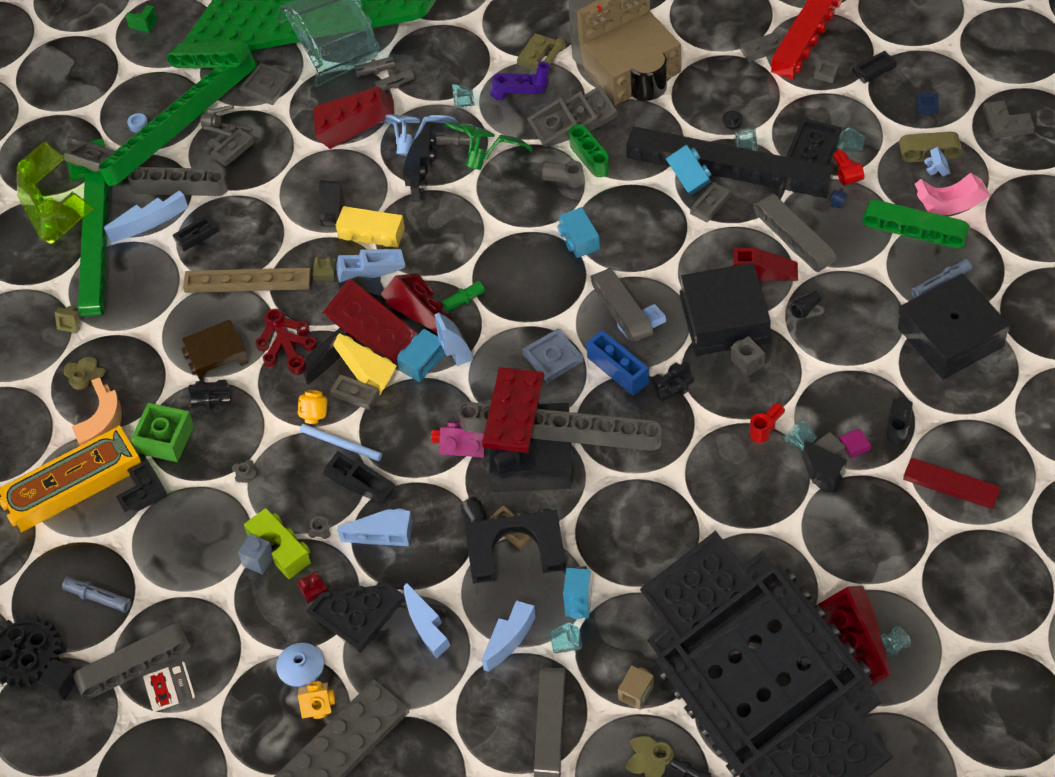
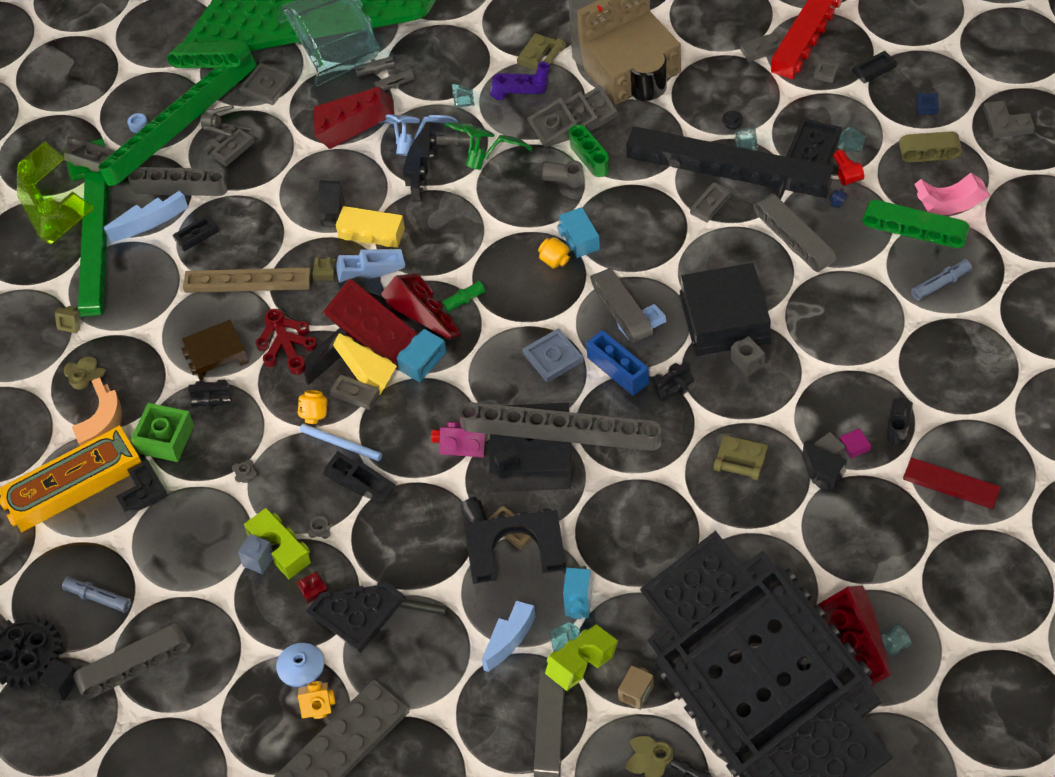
green panel [125,5,158,33] -> none
sticker [143,662,195,712] -> none
light blue slope [338,508,413,546] -> none
light blue slope [404,584,451,659] -> none
light blue slope [434,313,473,366] -> none
dark red plate [482,367,544,453] -> none
dark azure piece [666,145,712,196] -> none
dark red slope [733,248,798,281] -> none
red axle [750,403,785,443] -> none
clear light blue slope [782,421,817,453] -> none
black cone [790,291,821,318] -> none
black container [898,273,1011,380] -> none
light blue tile [924,147,950,176] -> none
none -> yellow head [538,237,570,269]
none -> lime arch [545,624,618,691]
none -> olive plate [713,435,768,481]

